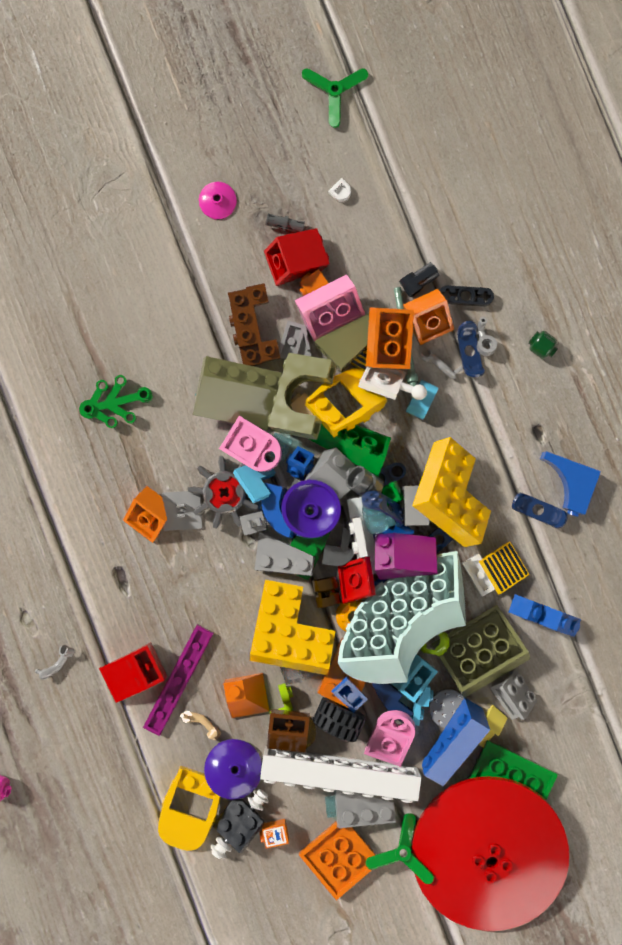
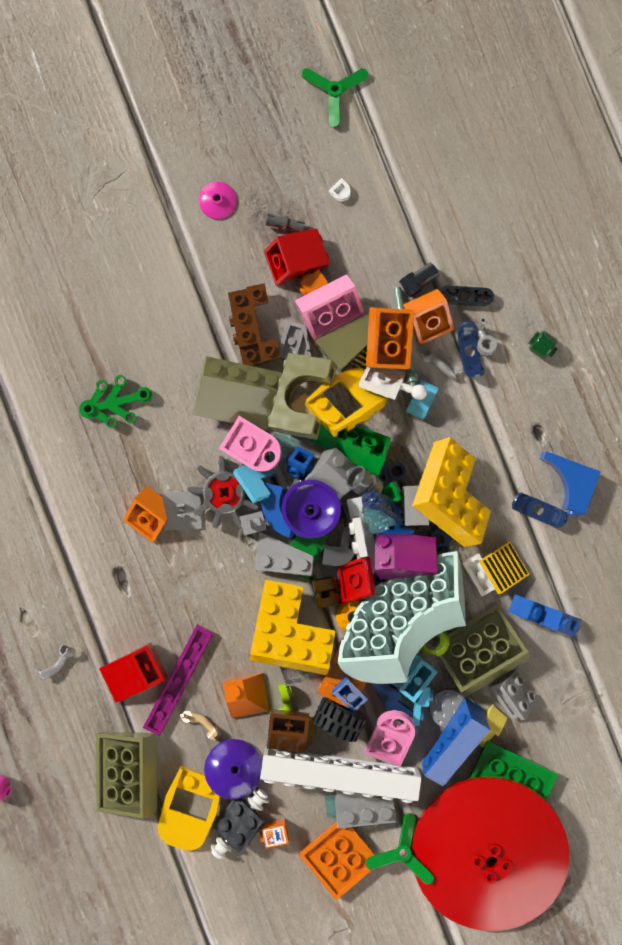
none -> olive slope [96,732,157,819]

